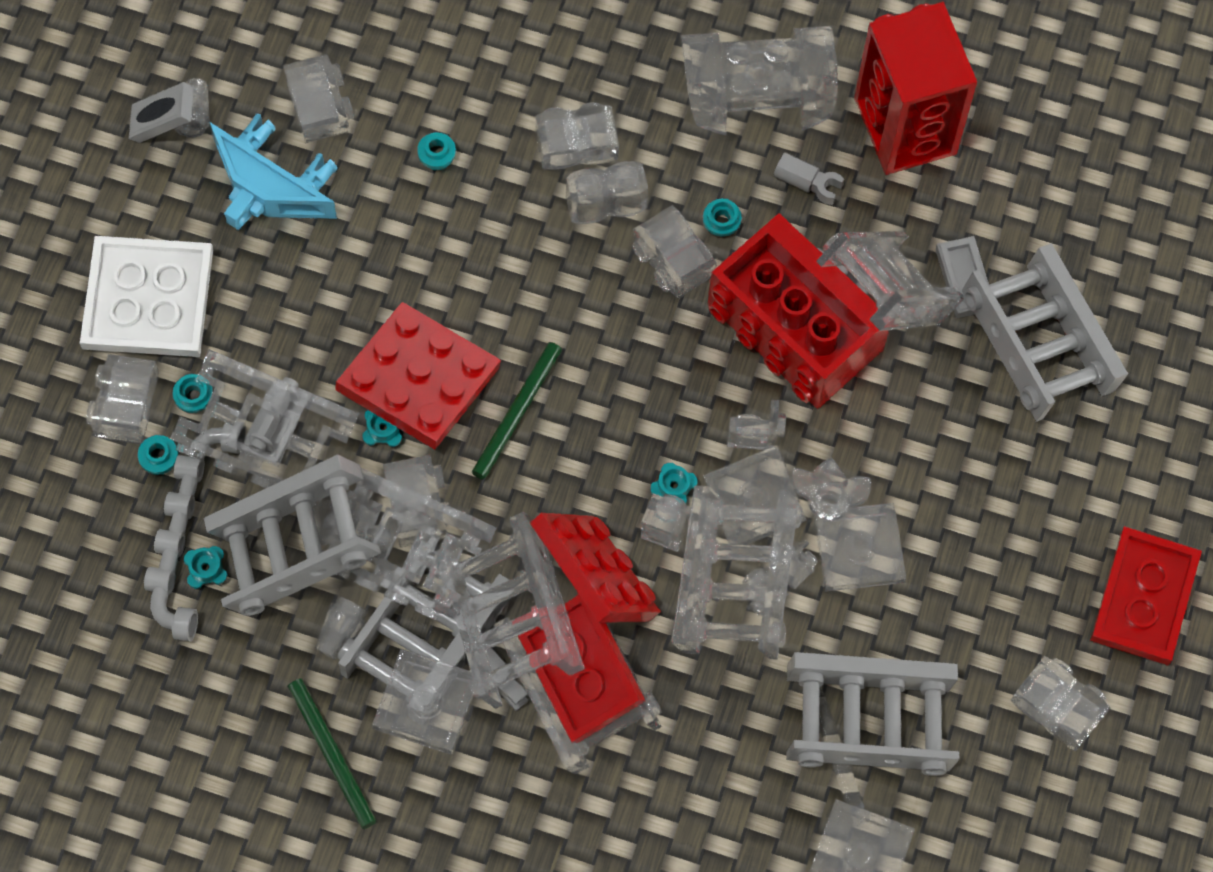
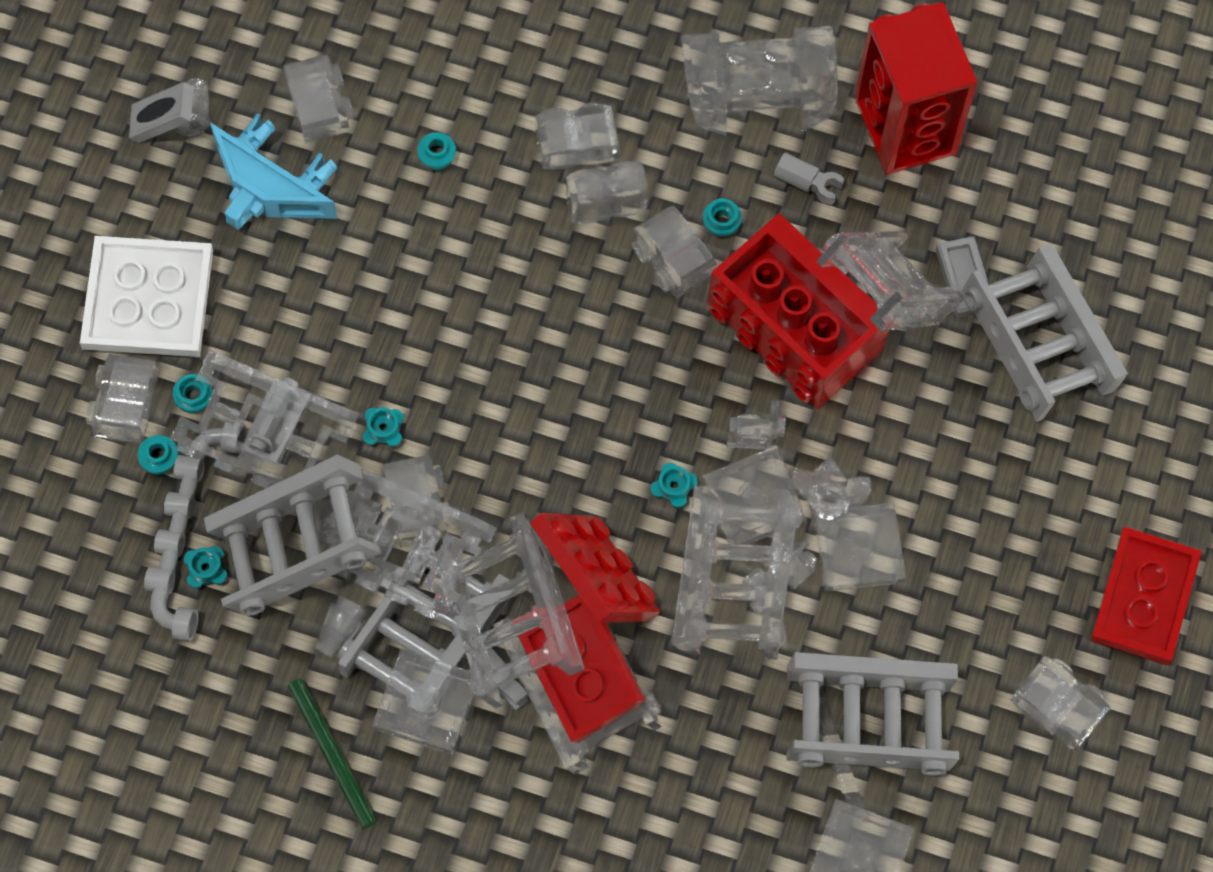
red plate [335,302,501,450] -> none
dark green bar [472,342,562,480] -> none
clear brick [641,493,693,552] -> none

